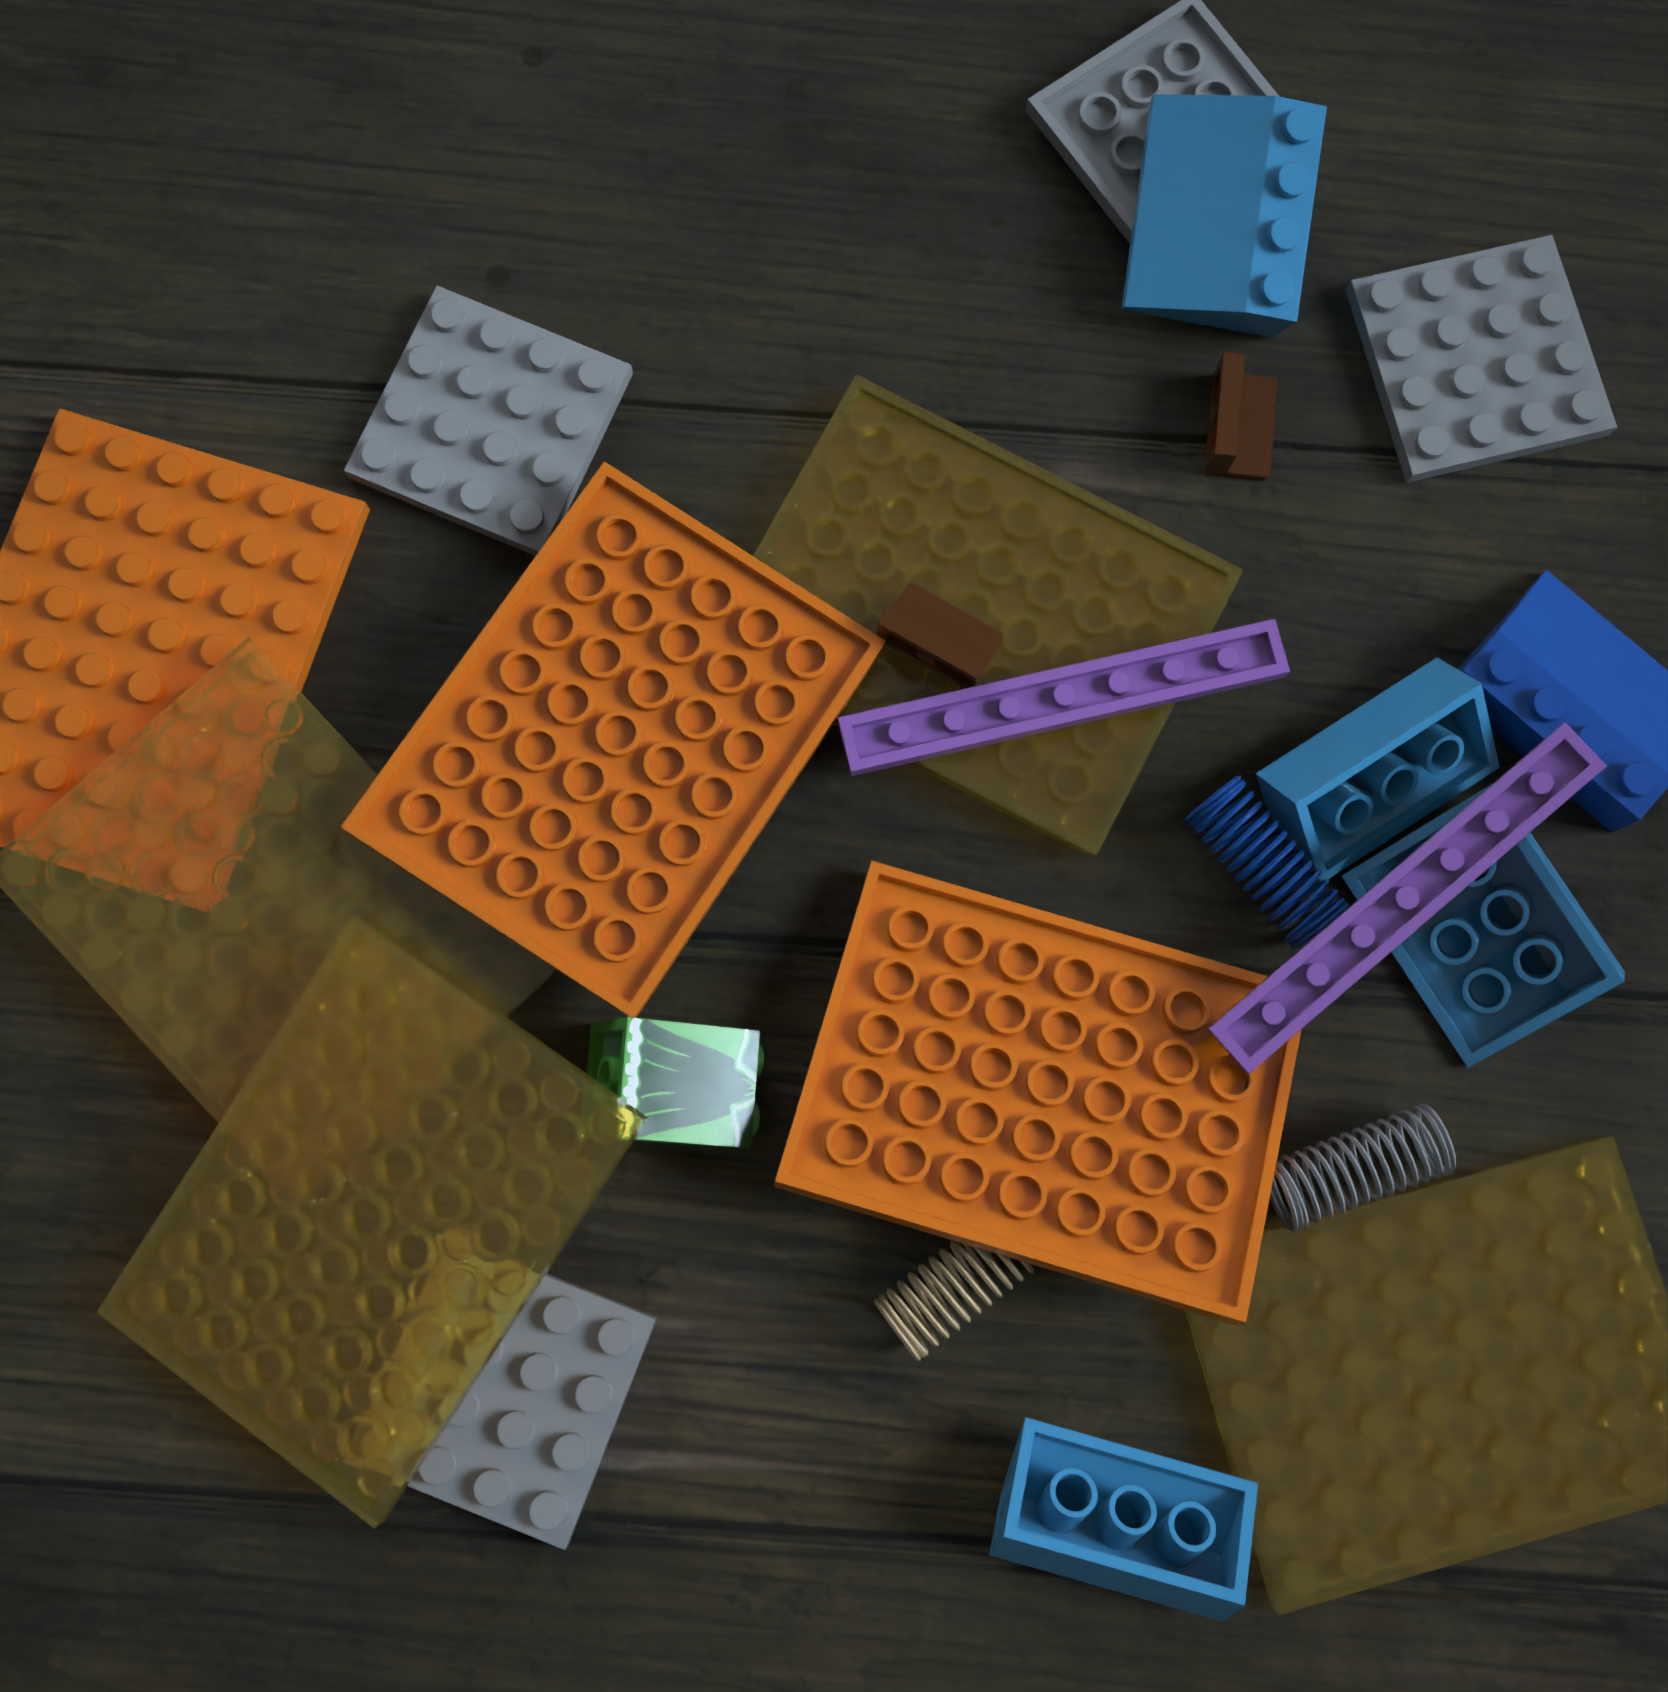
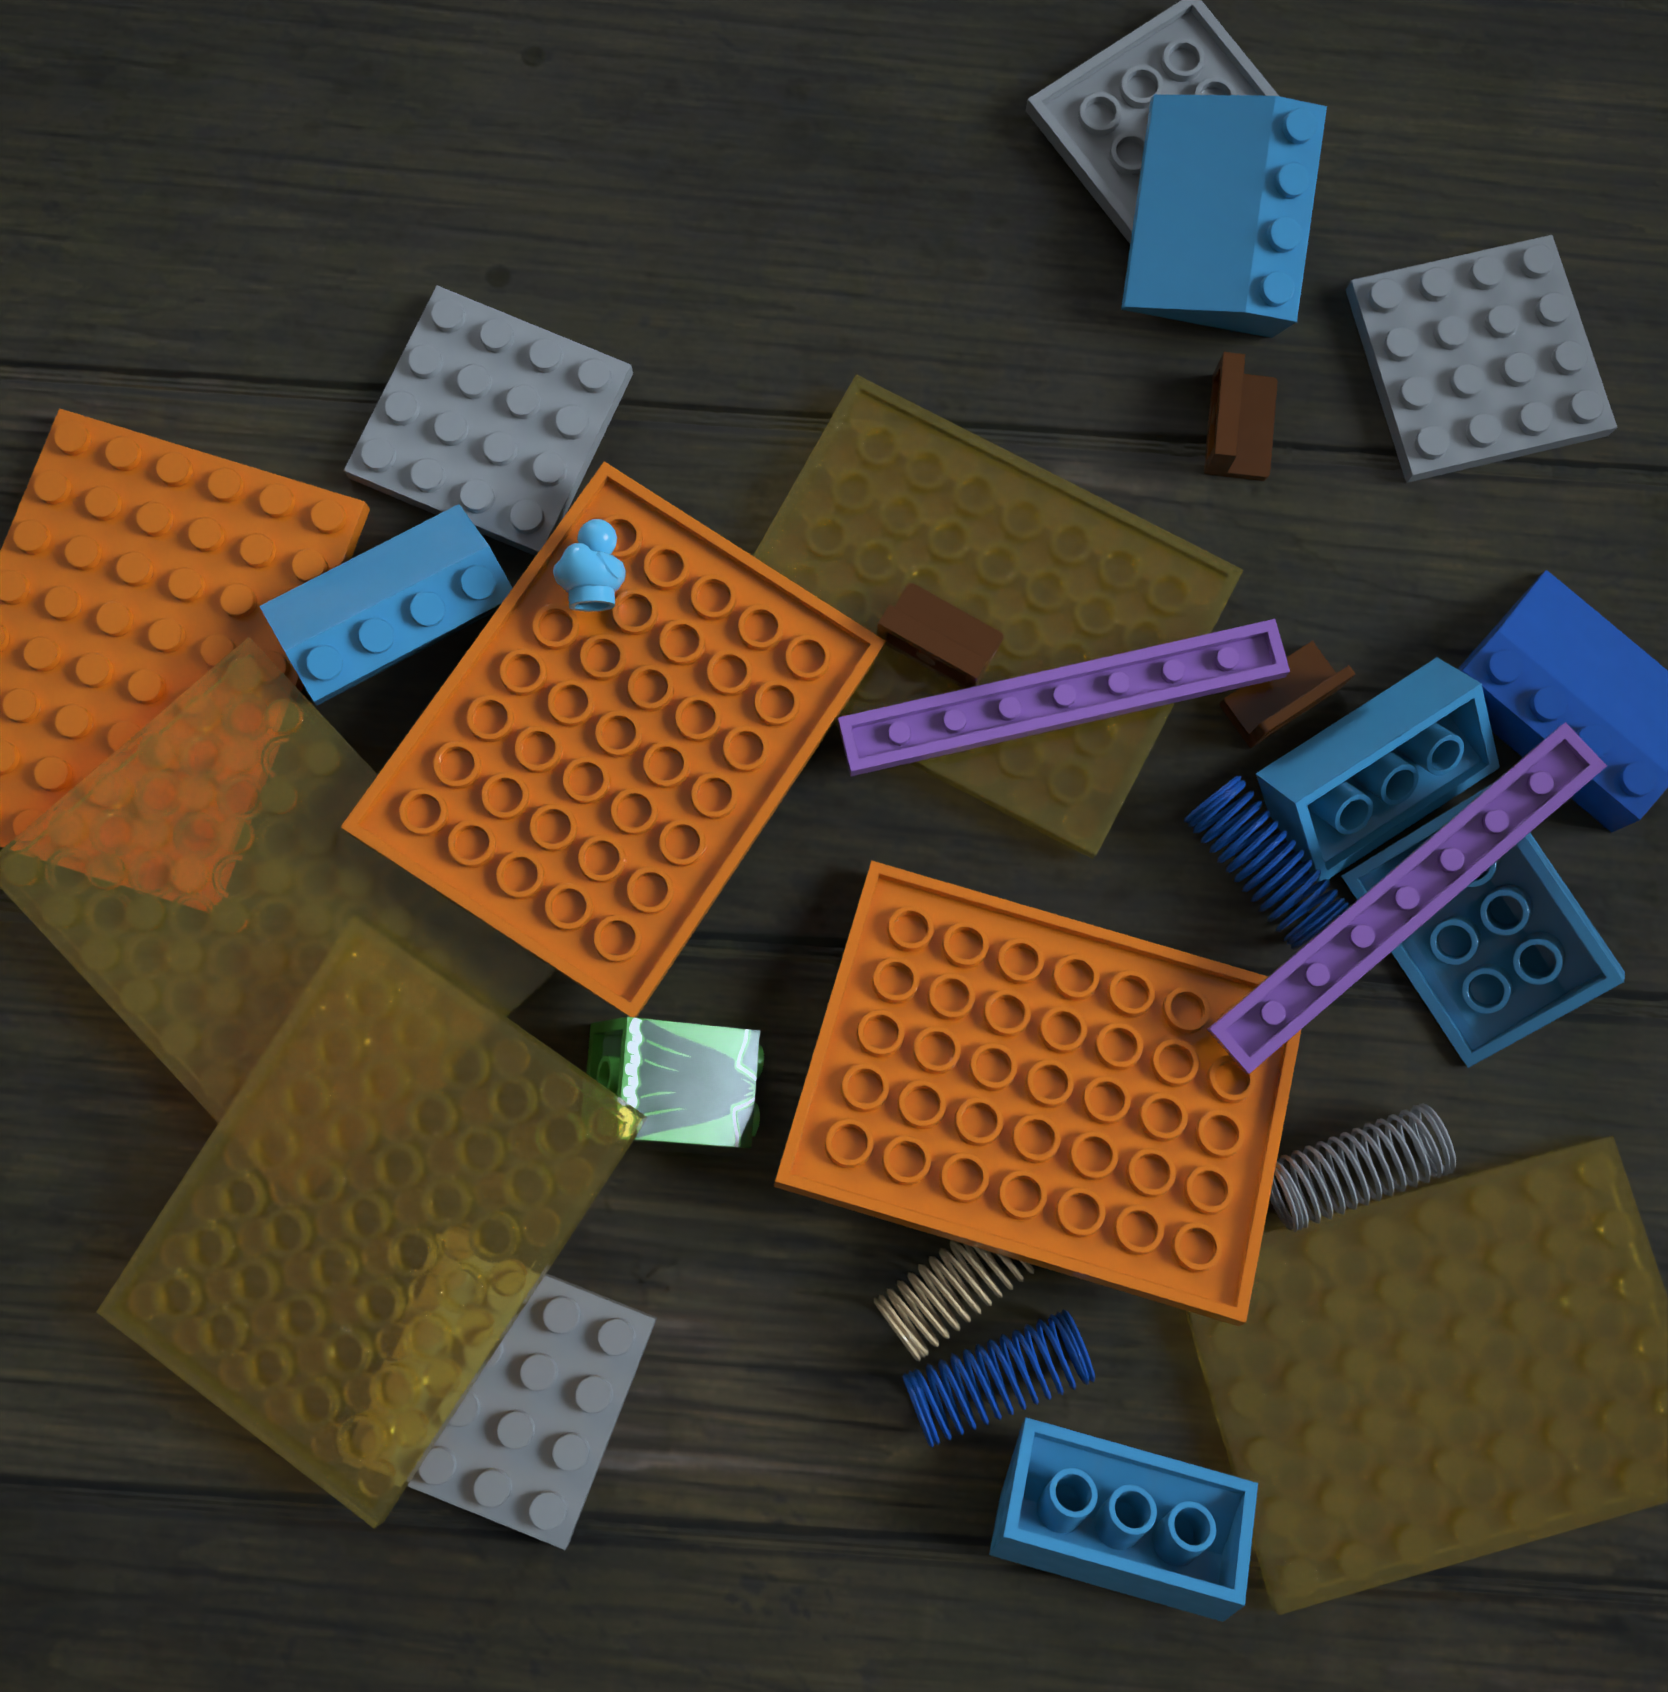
none -> dark azure slope [259,504,512,706]
none -> medium azure animal [553,519,626,612]
none -> blue piece [902,1309,1095,1448]
none -> reddish brown panel [1219,640,1356,749]

